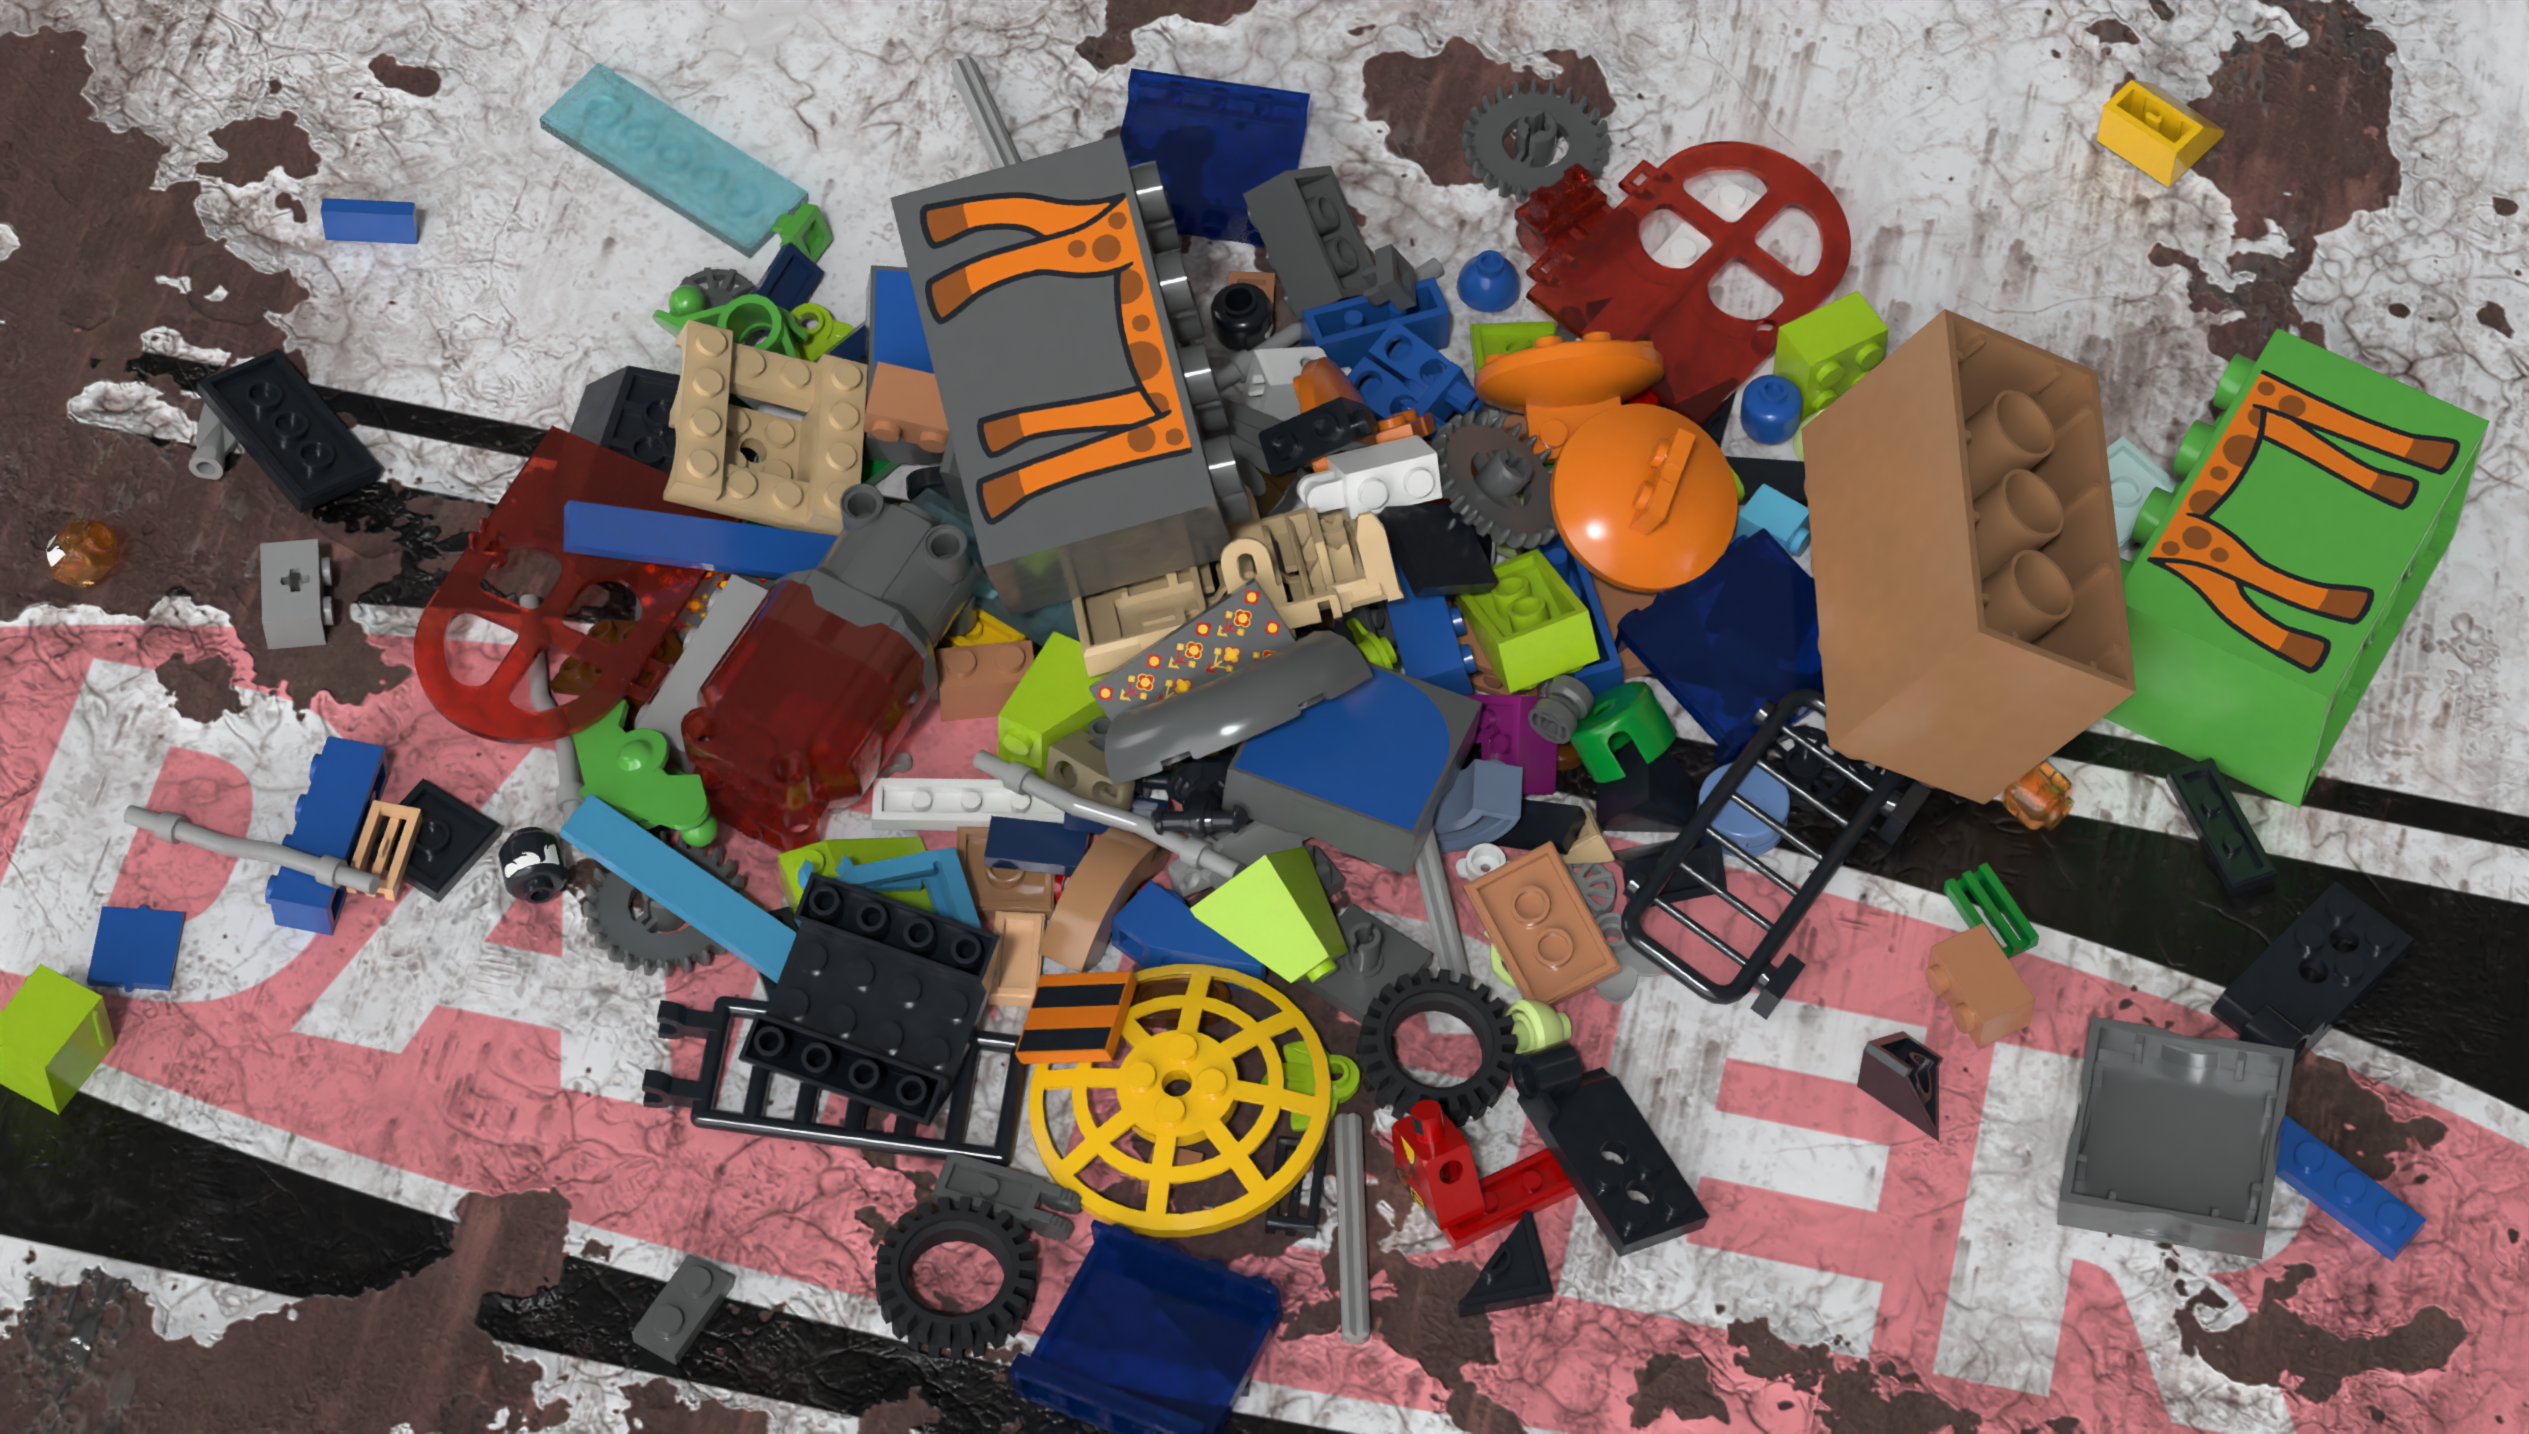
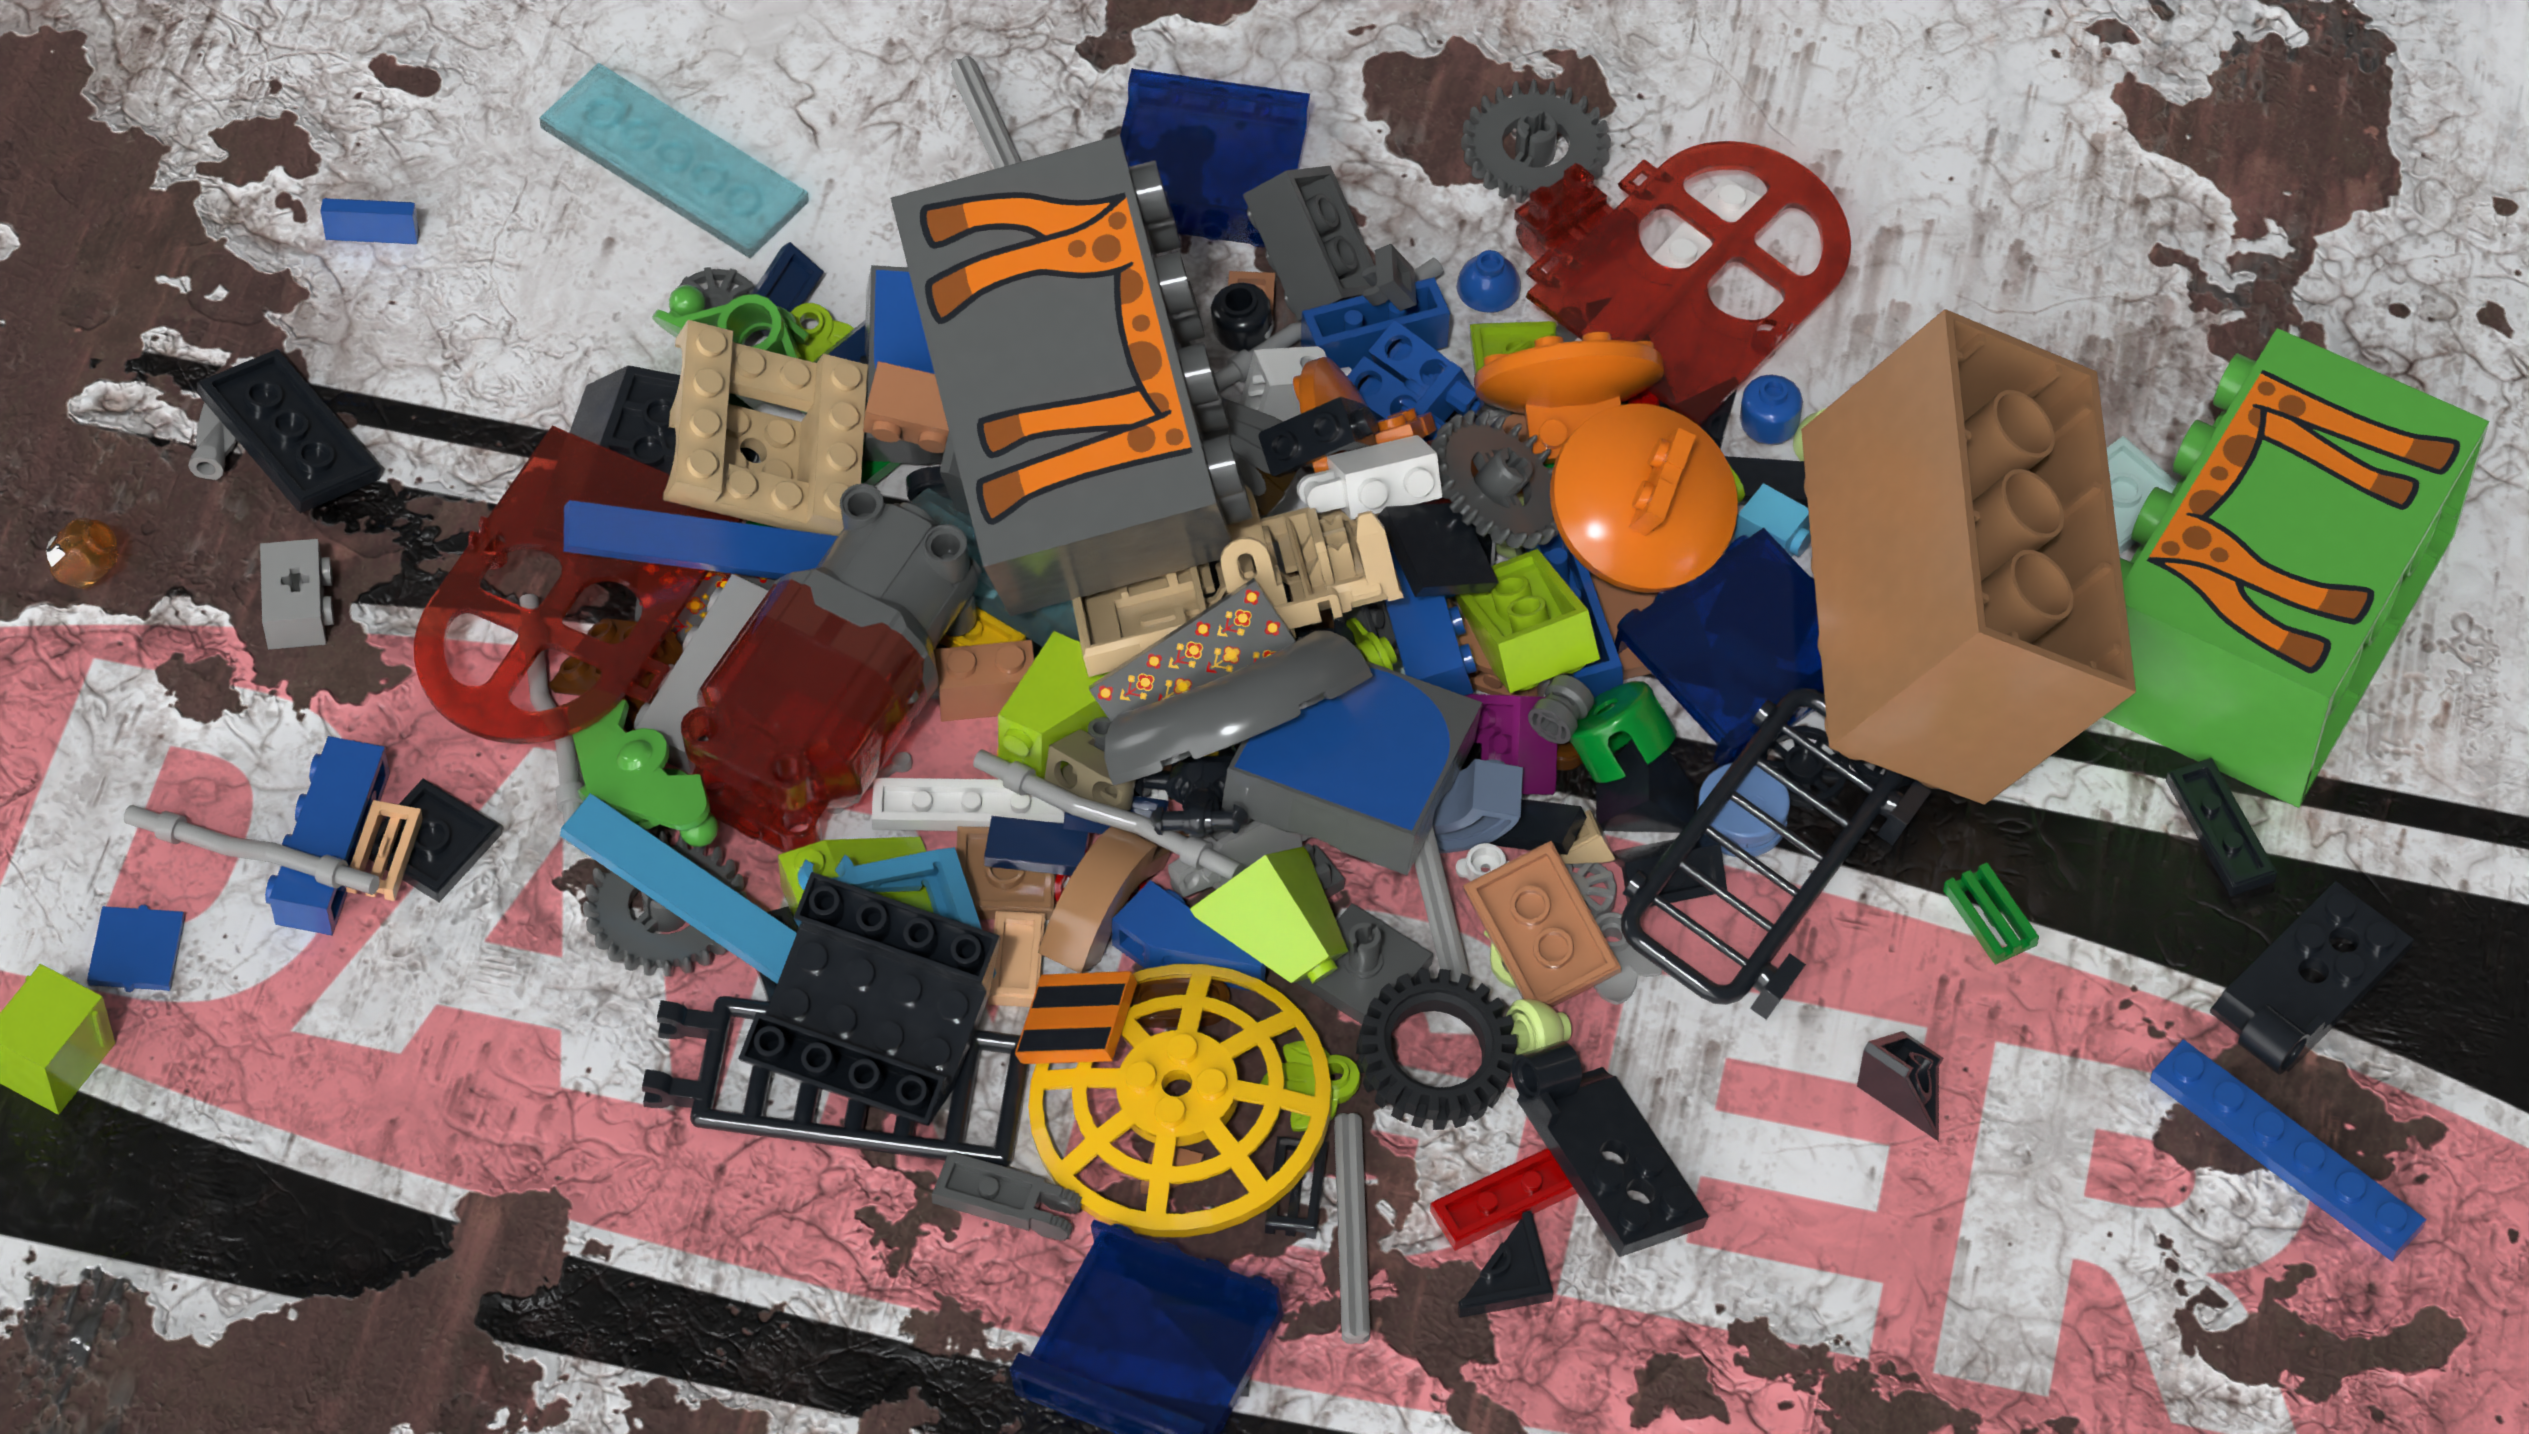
black head [498,827,568,904] -> none
dark grey plate [632,1254,733,1365] -> none
bright green tile [771,203,833,263] -> none
black tyre [875,1197,1036,1360] -> none
red torso [1391,1100,1486,1231] -> none
lime brick [1773,290,1889,422] -> none
nougat brick [1926,923,2036,1048] -> none
clear orange head [2001,759,2075,830] -> none
dark grey tile [2057,1016,2295,1259] -> none
yellow slope [2097,80,2225,188] -> none

